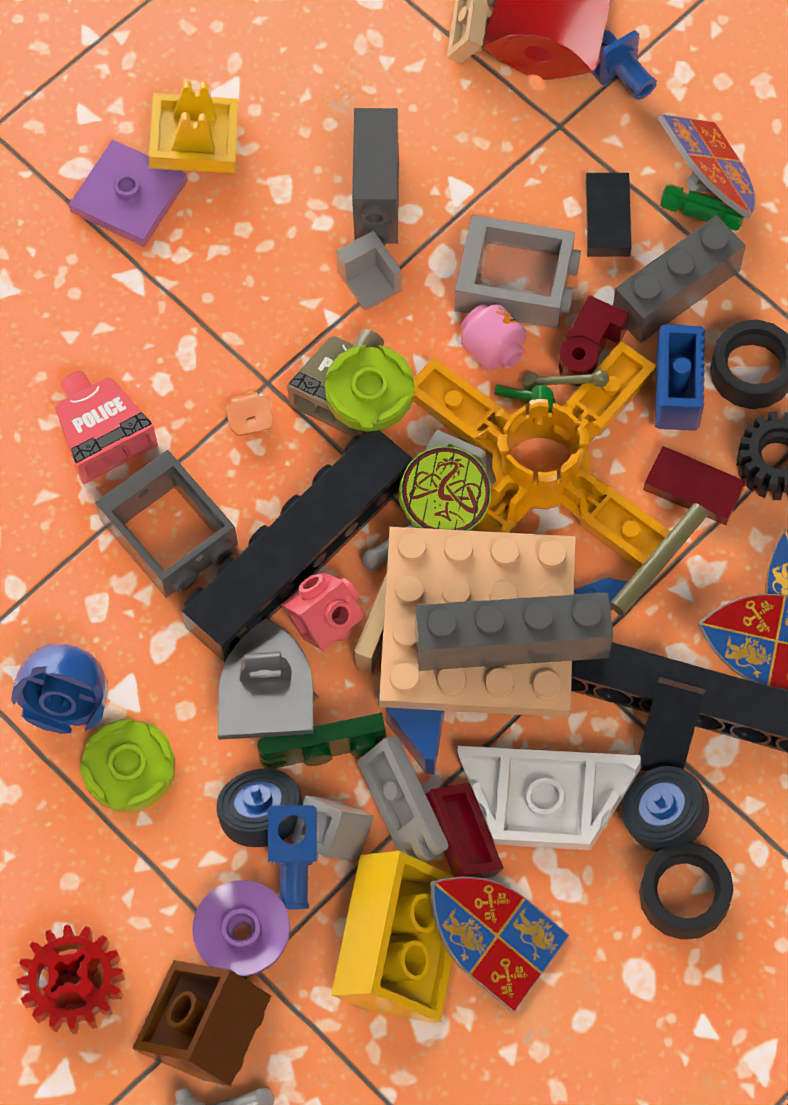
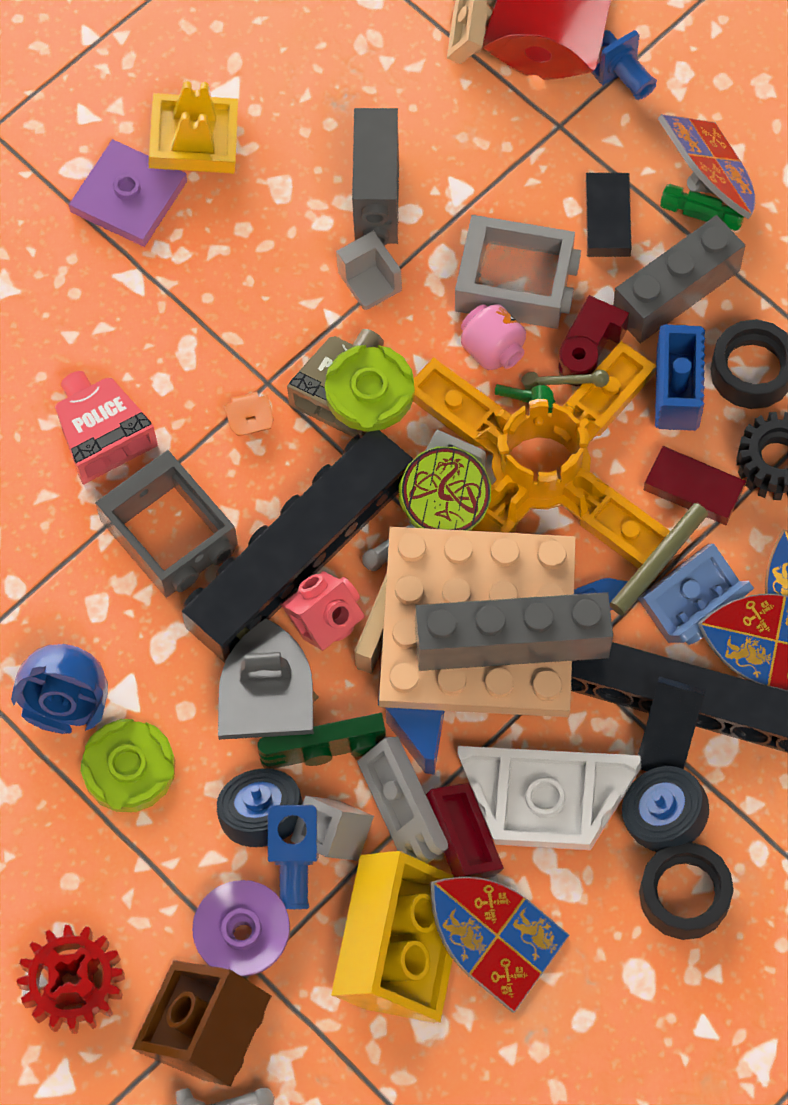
none -> medium blue bracket [638,544,754,645]

